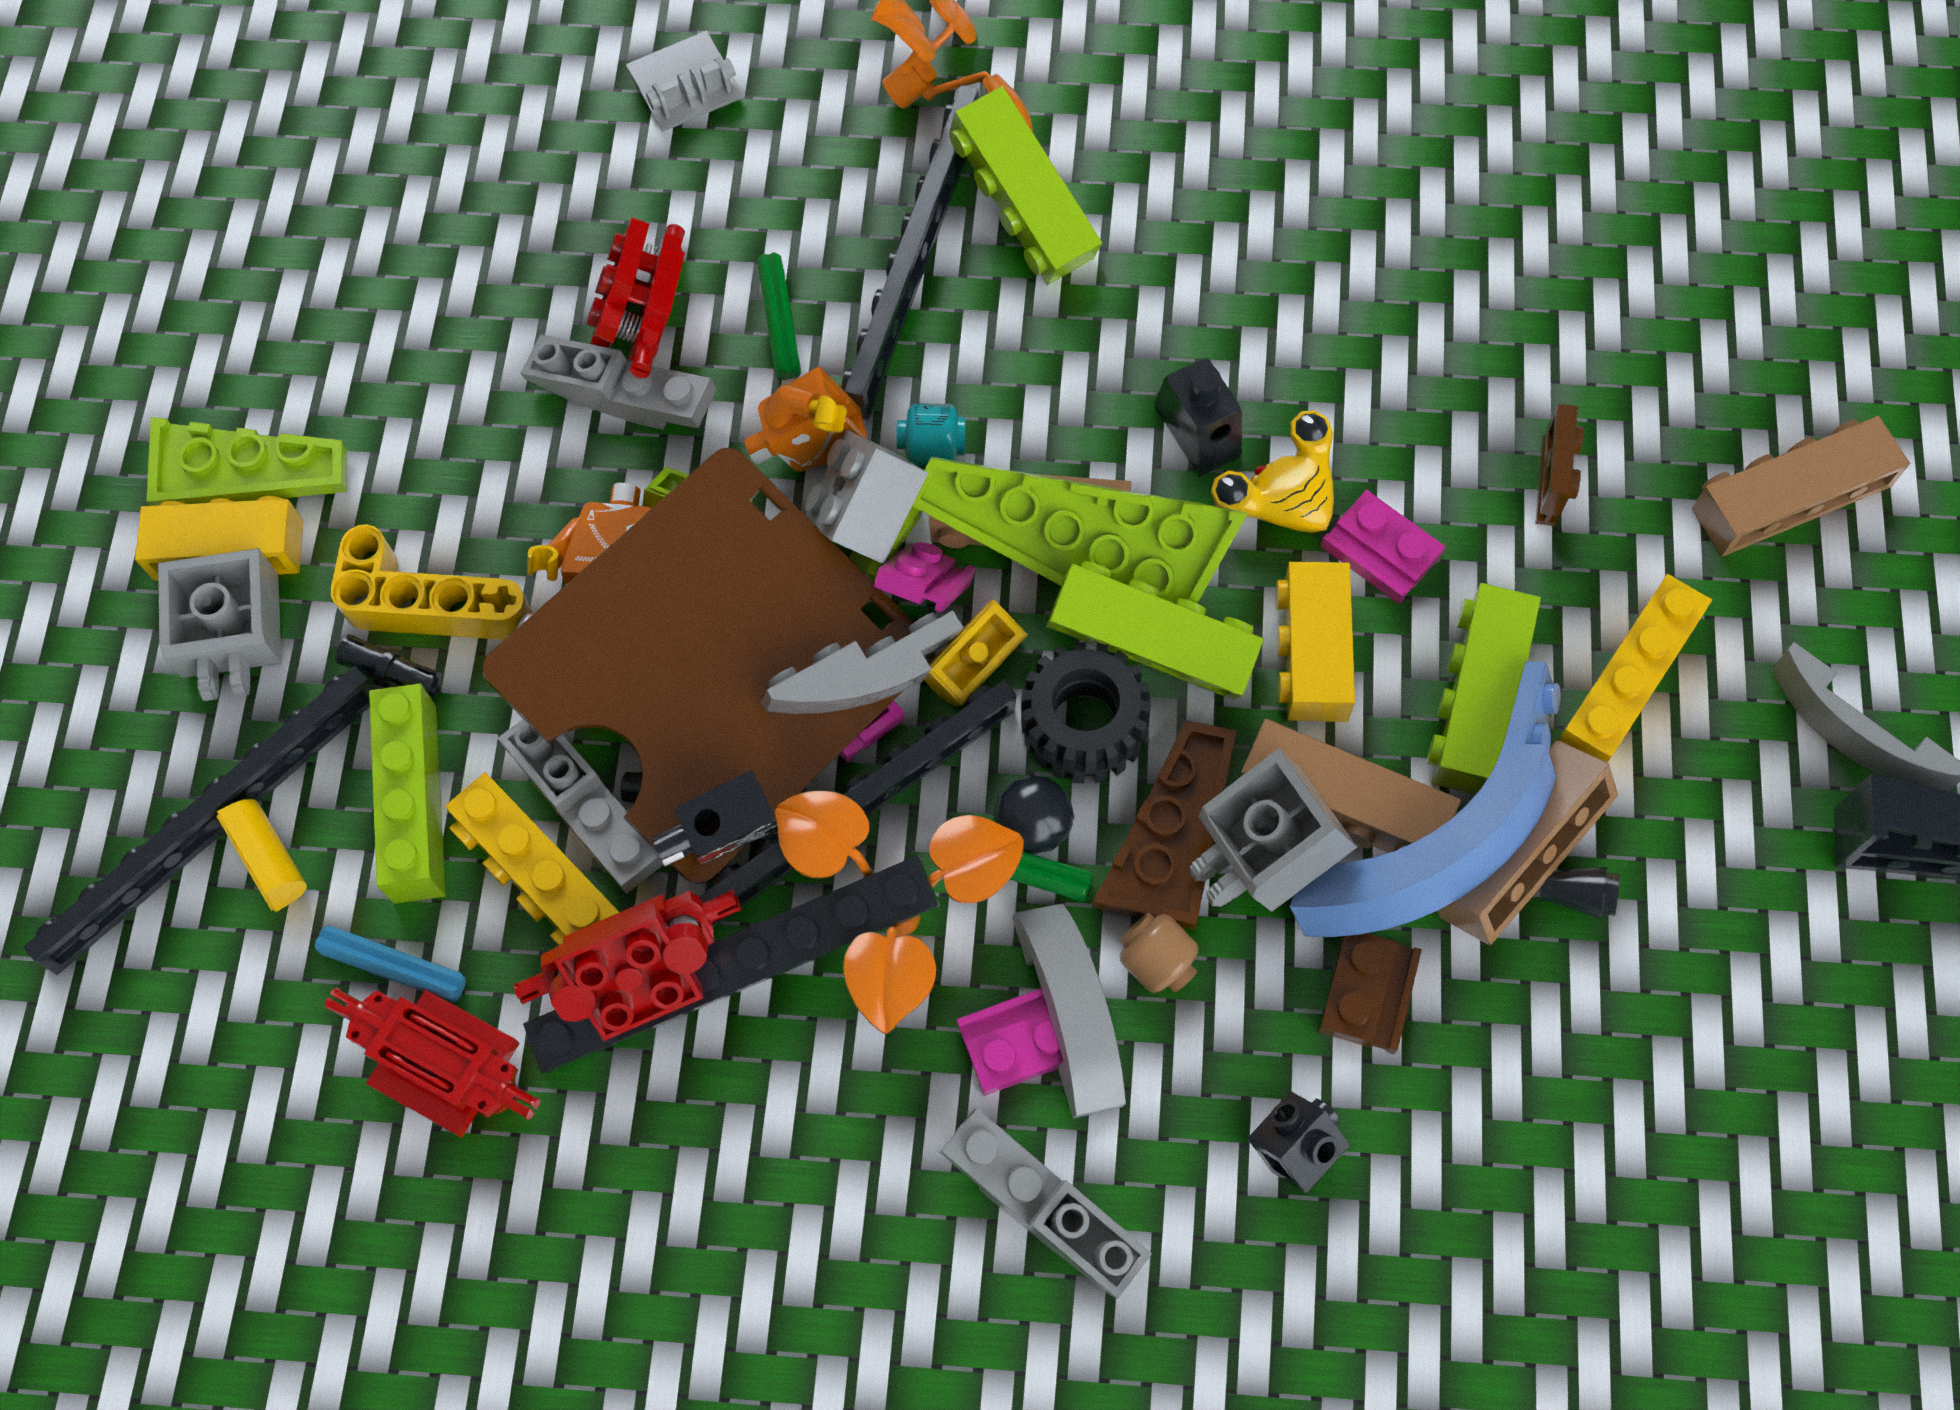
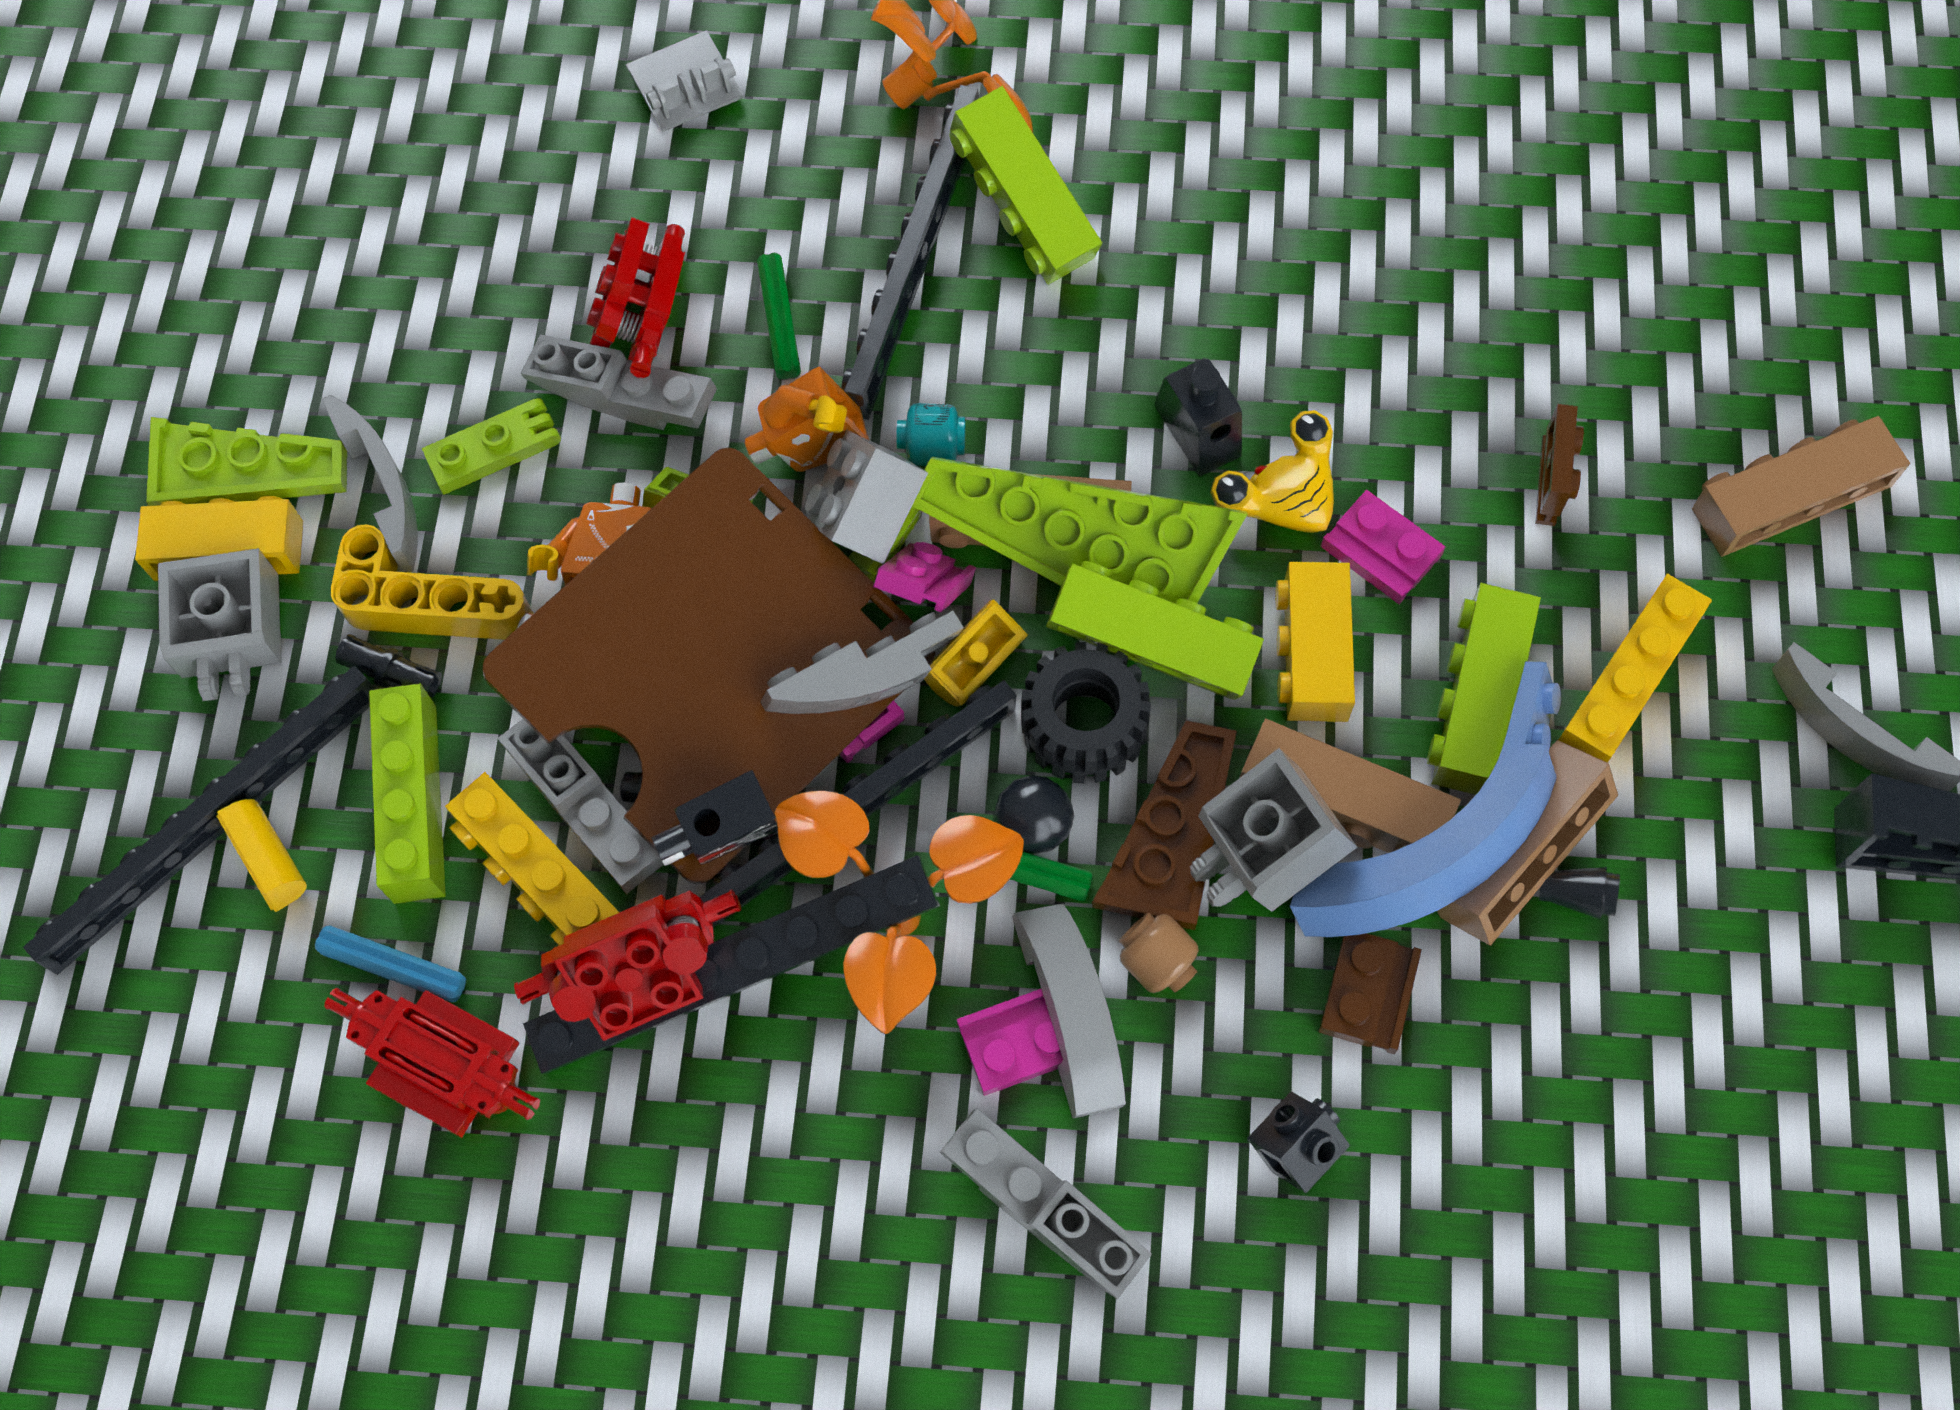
none -> light grey slope [322,395,418,573]
none -> lime hinge [421,398,561,495]

